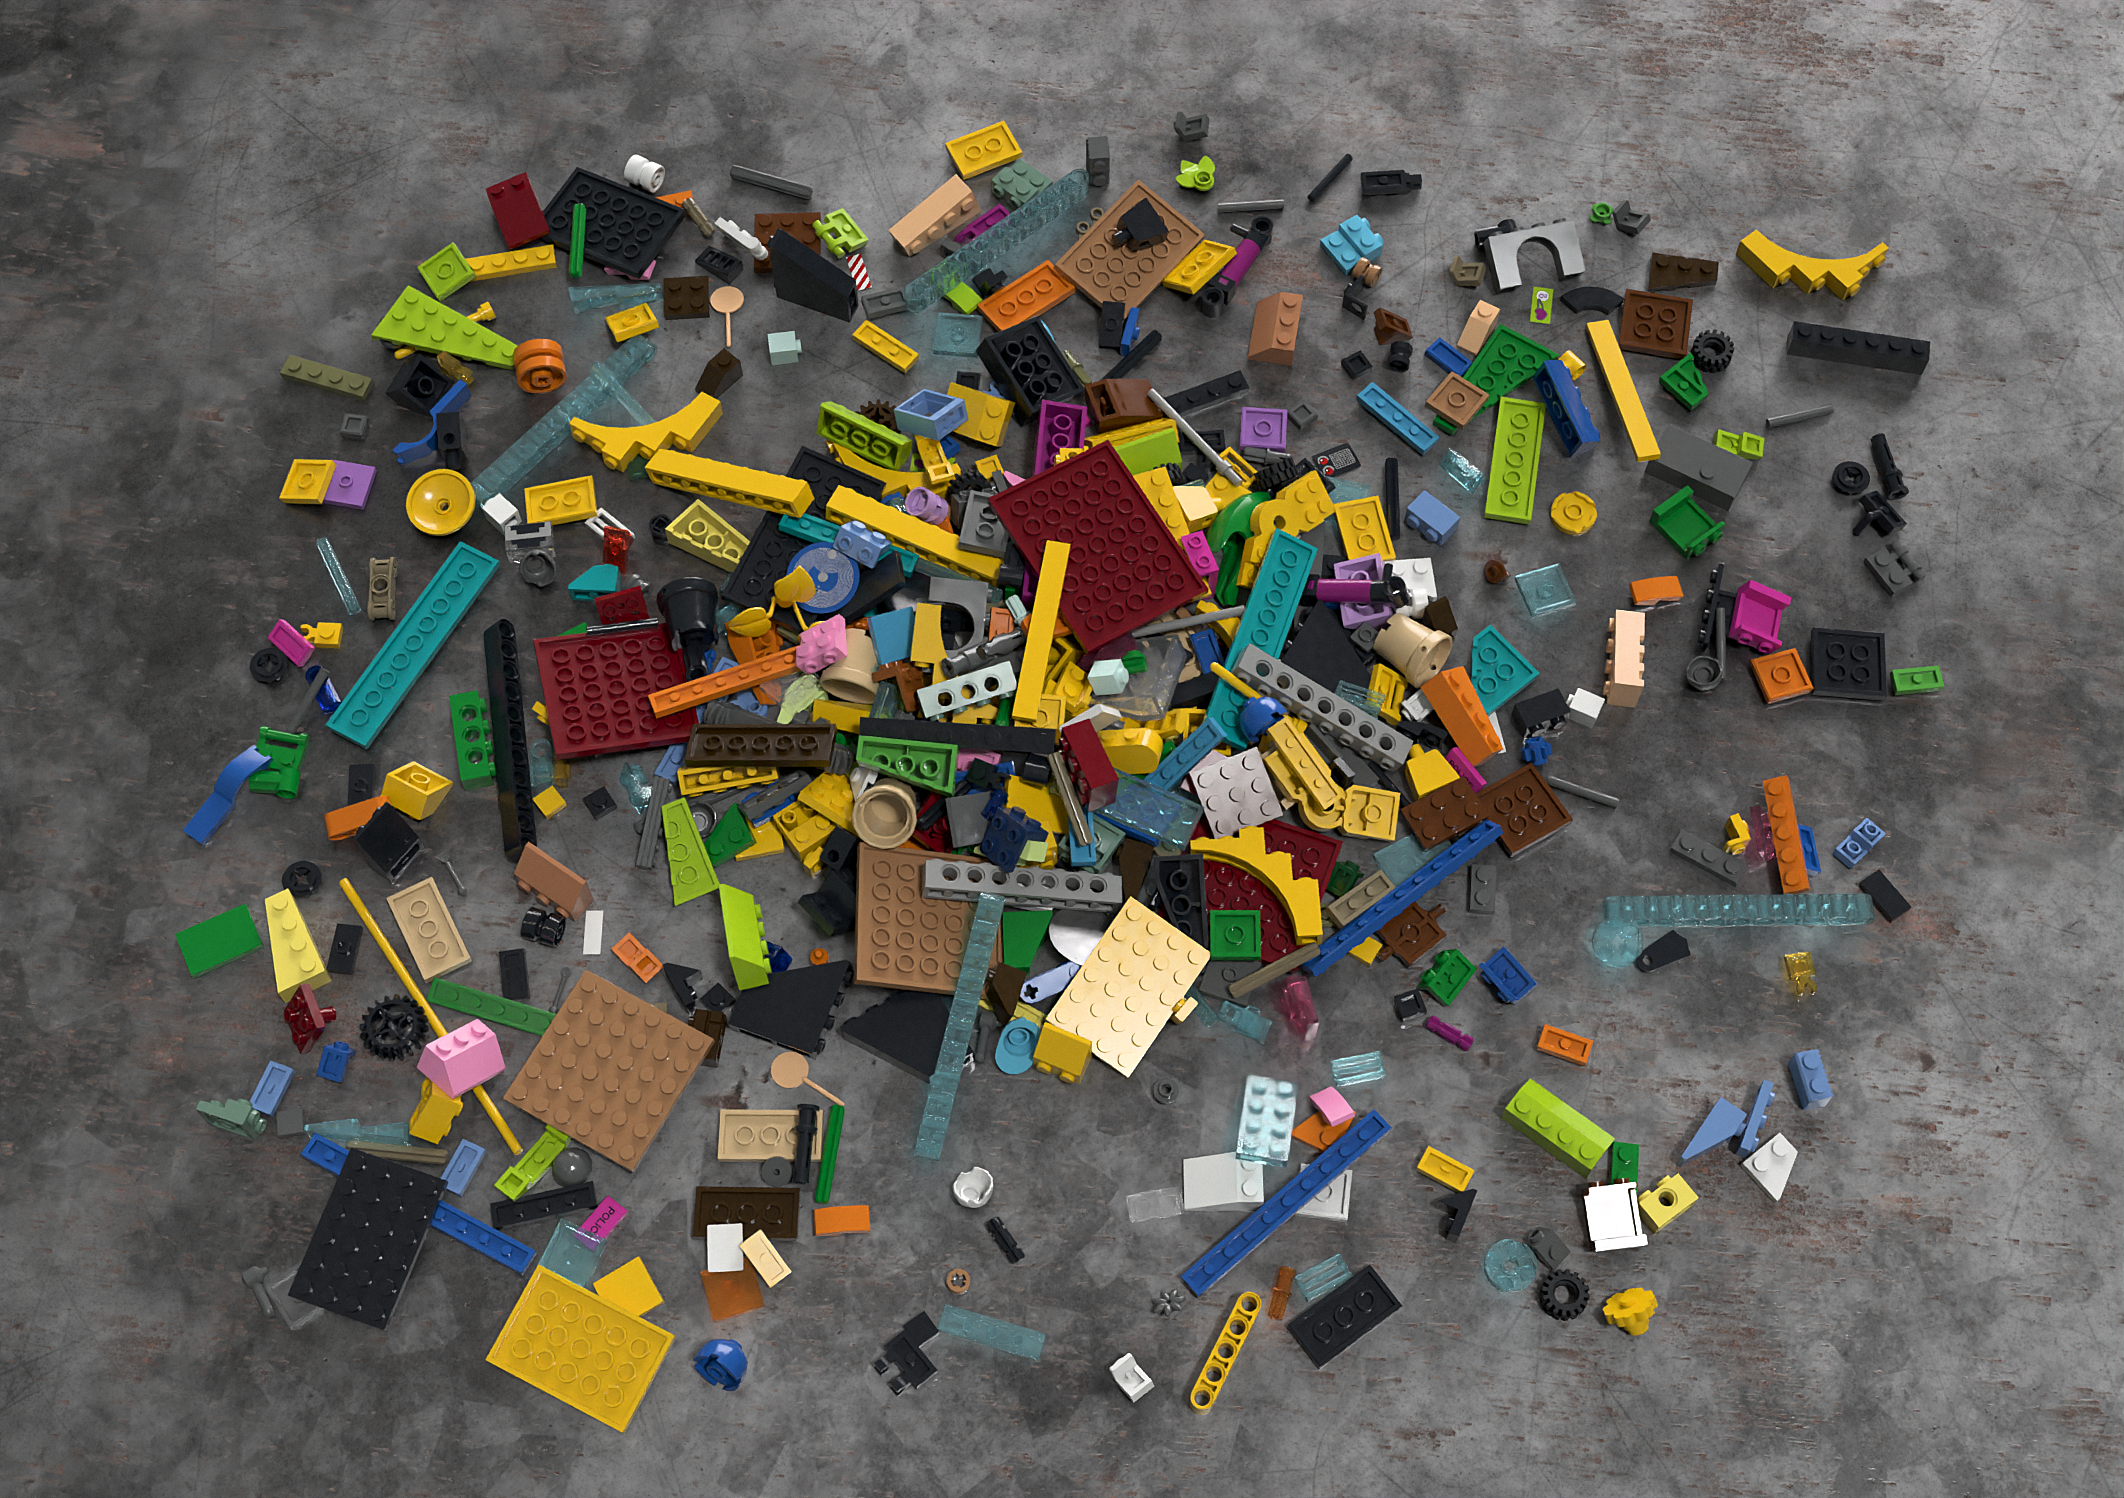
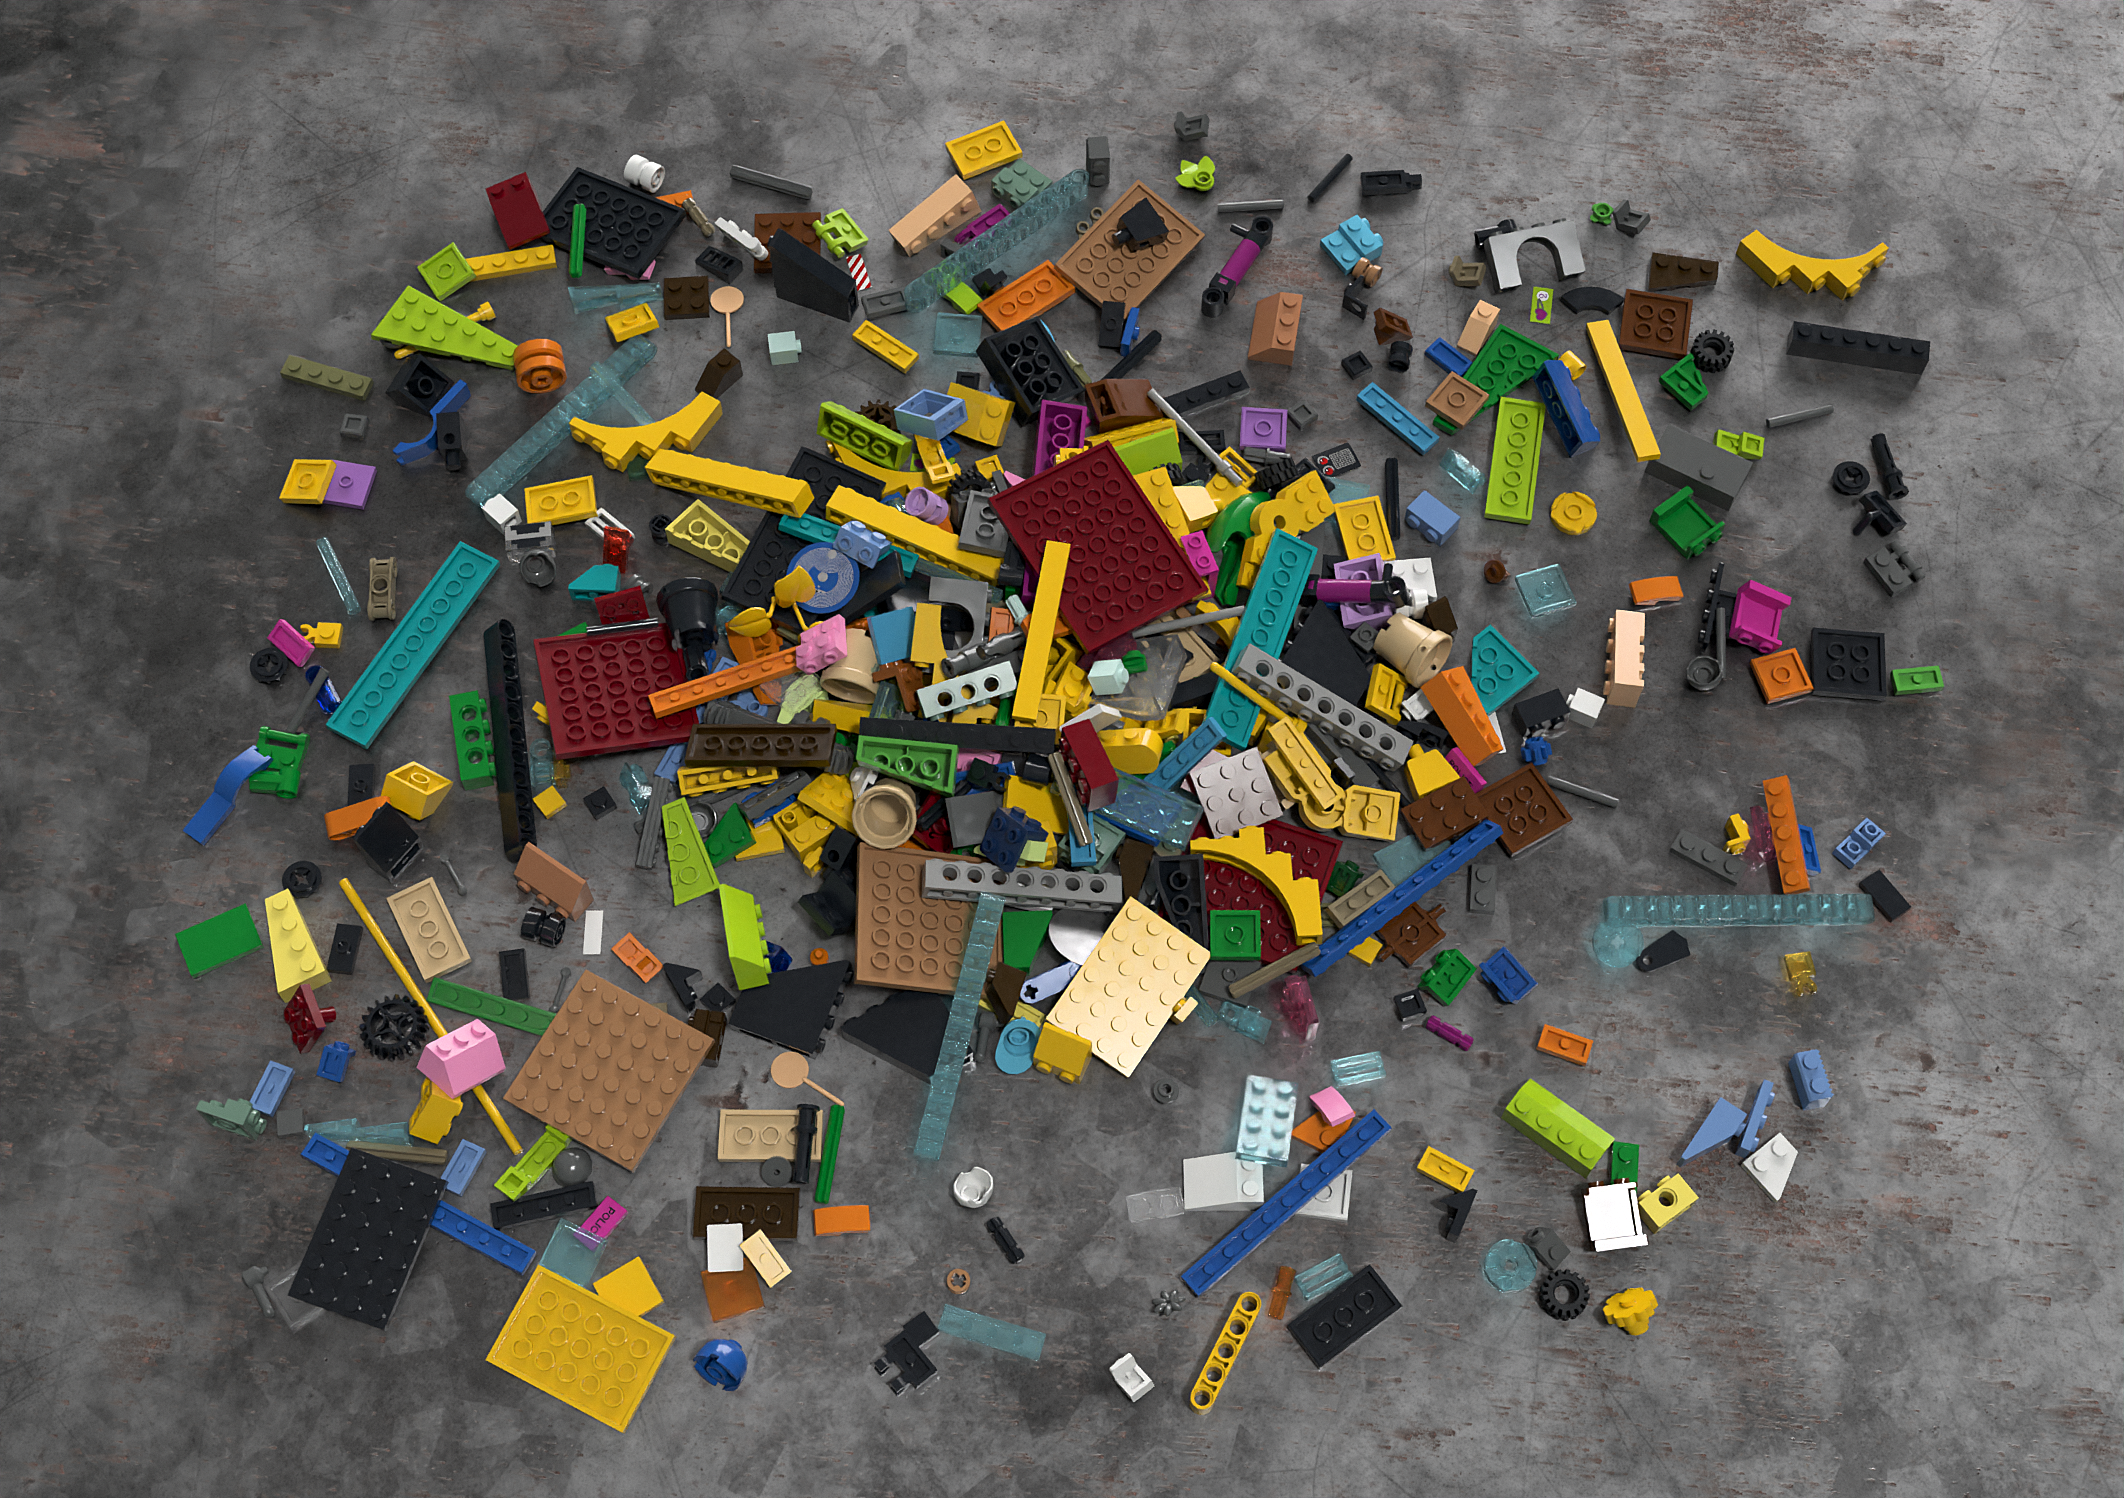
yellow dish [406,469,476,536] -> none
clear yellow plate [437,350,475,385] -> none
clear blue pin [981,789,1009,821] -> none
yellow tile [1162,239,1237,295] -> none
blue tile [1189,629,1225,675] -> none
blue cylinder [1239,696,1289,743] -> none
clear light blue tile [1334,680,1386,719] -> none

